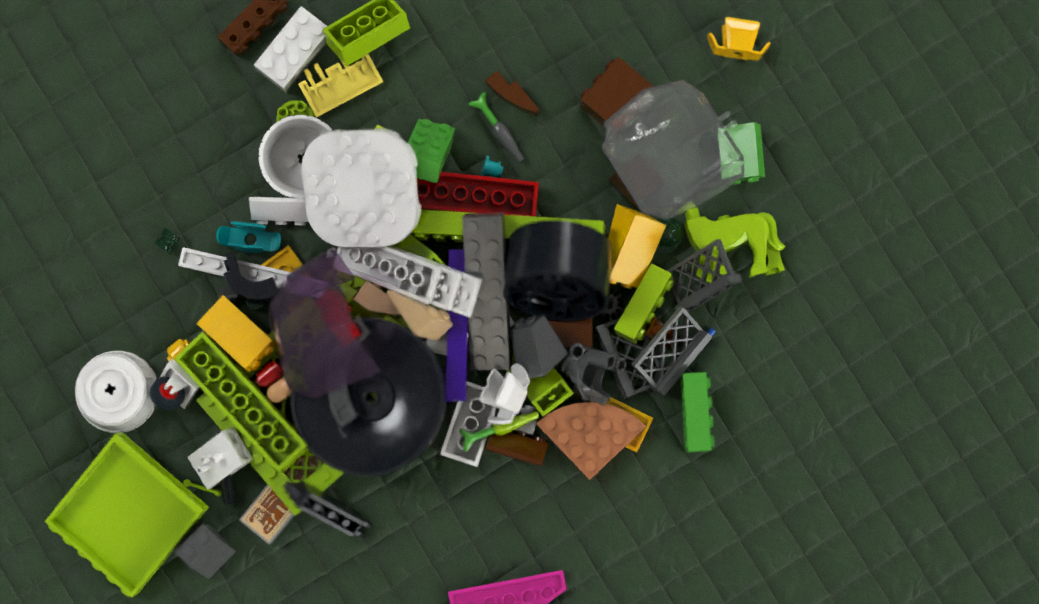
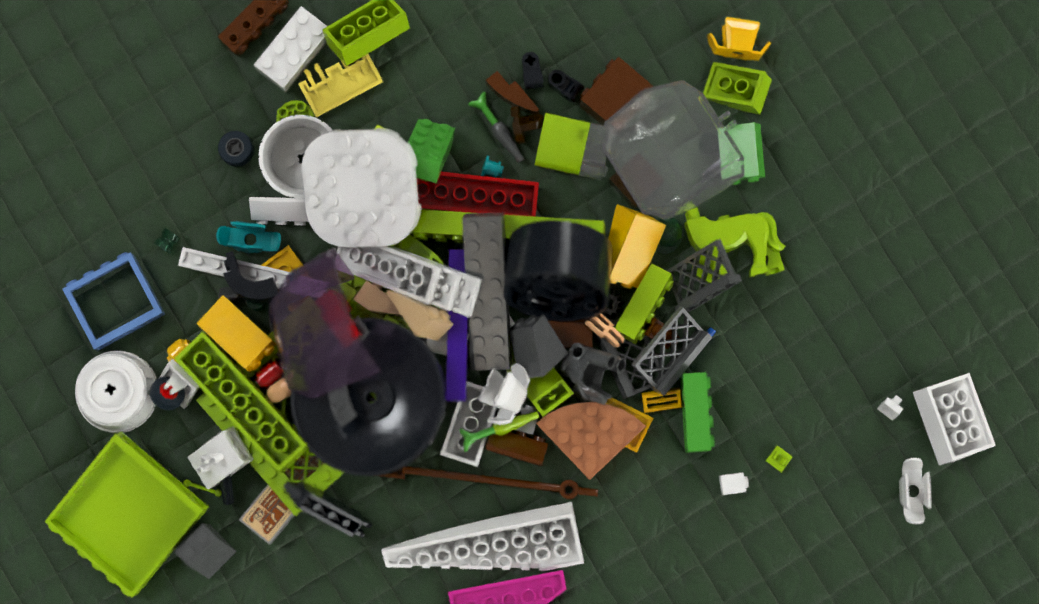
none -> medium blue window [63,252,165,351]
none -> black wheel [218,131,254,167]
none -> reddish brown bar [379,466,598,499]
none -> white wedge [382,502,584,571]
none -> dark brown tile [510,106,544,144]
none -> black piece [522,52,544,90]
none -> lime door [534,113,613,180]
none -> black piece [548,70,585,103]
none -> light nougat arm [584,313,624,348]
none -> yellow tile [641,387,682,413]
none -> lime slope [702,62,772,115]
none -> white brick [719,473,749,495]
none -> lime tile [766,445,793,473]
none -> white tile [877,395,903,421]
none -> white piece [899,458,931,524]
none -> white slope [913,373,996,465]

